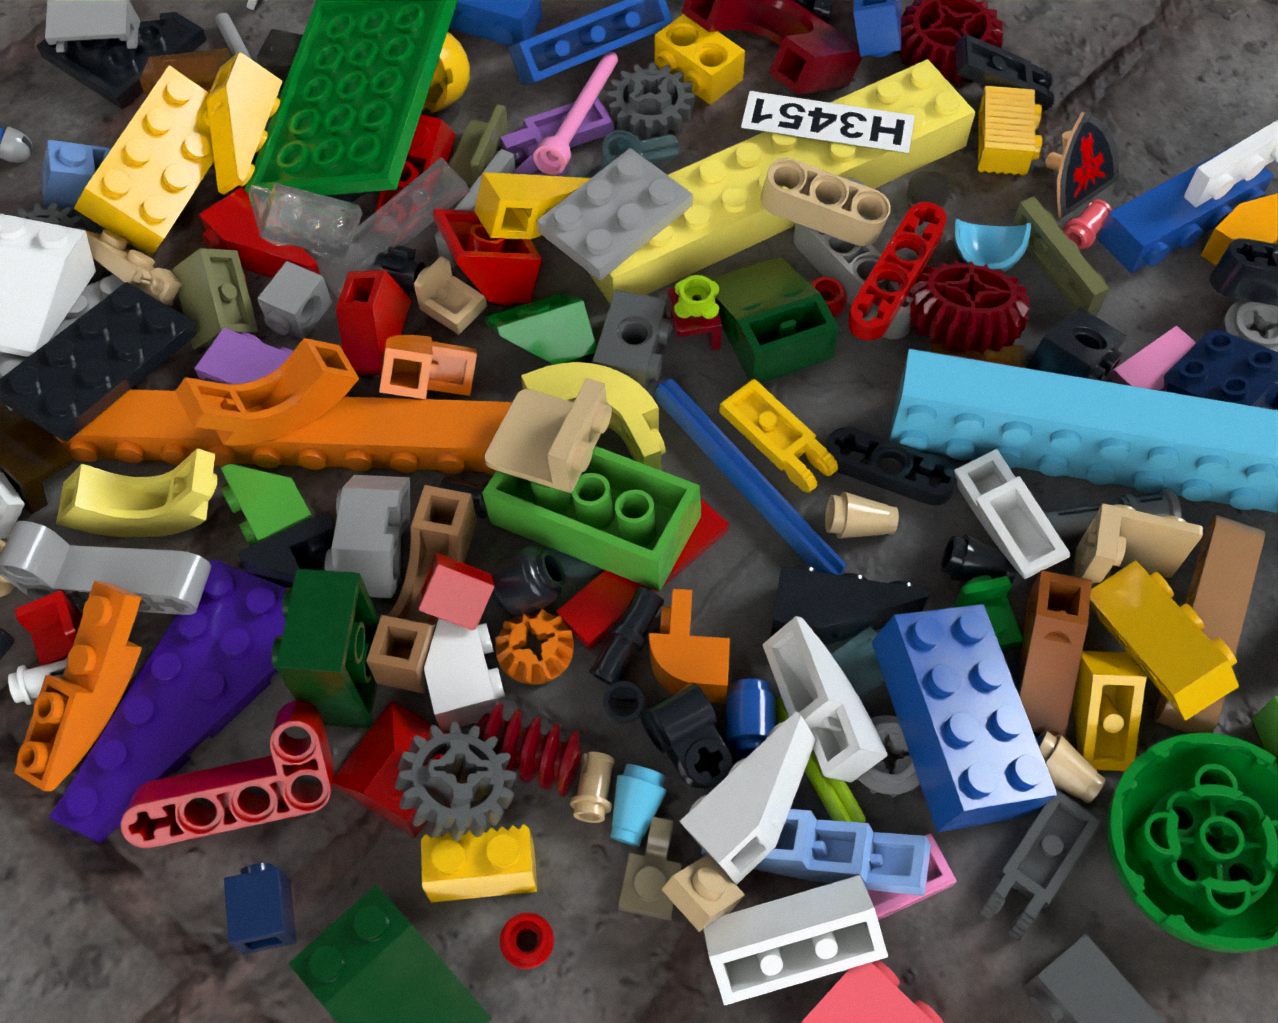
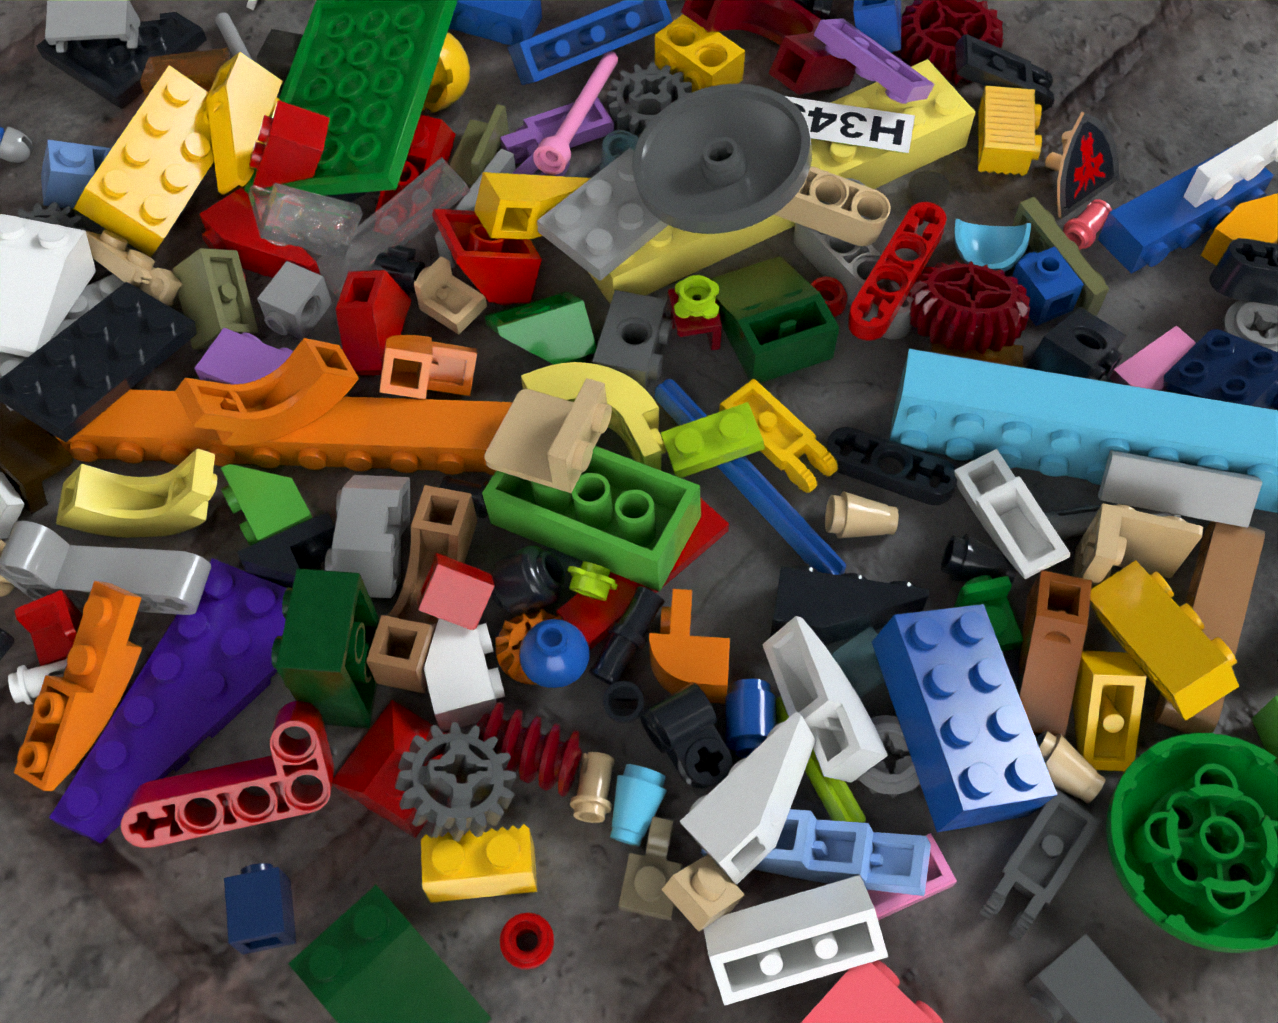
none -> red slope [249,100,330,189]
none -> blue brick [519,619,590,688]
none -> lime plate [567,561,618,601]
none -> dark grey dish [632,84,812,234]
none -> lime plate [660,402,765,478]
none -> medium lavender plate [814,19,935,104]
none -> blue brick [1012,246,1084,326]
none -> light grey tile [1098,450,1262,528]

